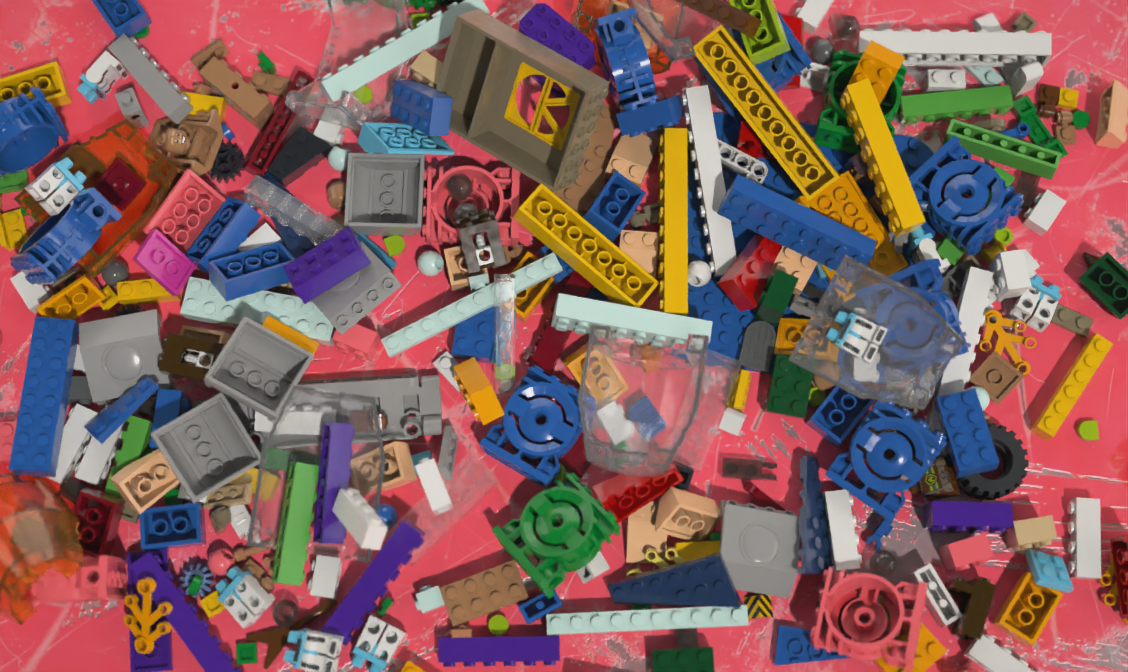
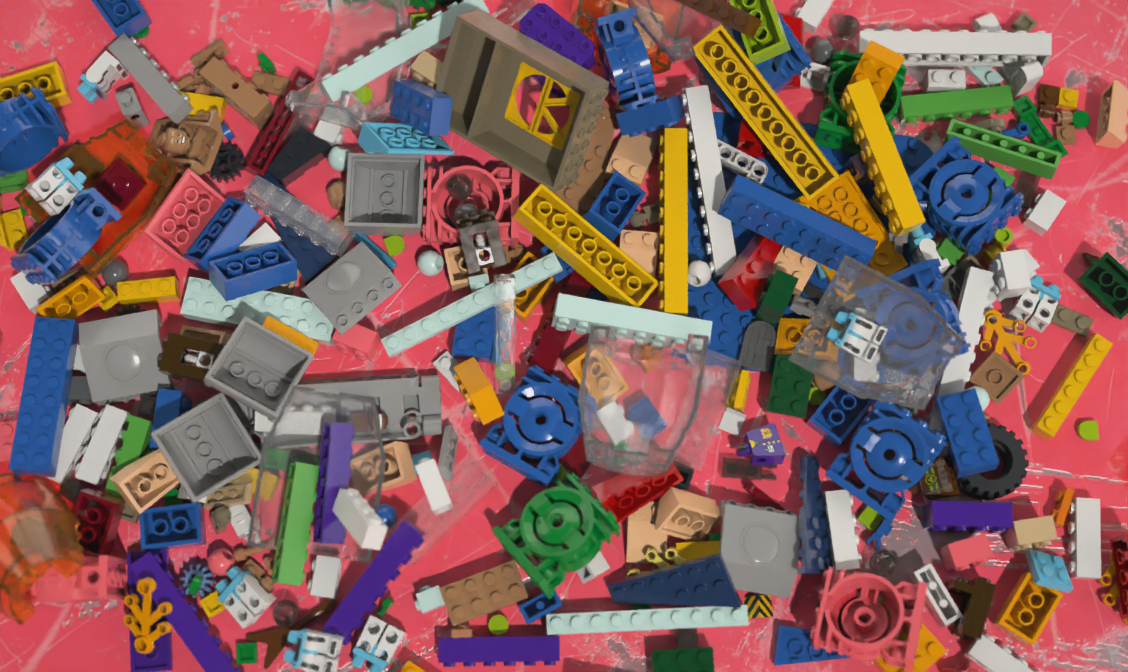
blue wing [84,376,160,444] -> none
dark pink plate [132,229,196,296] -> none
dark purple brick [284,226,371,304] -> none
none -> medium nougat plate [175,67,205,93]
none -> dark purple torso [735,423,785,465]
none -> lime tile [857,505,884,532]
none -> orange plate [1050,487,1075,528]

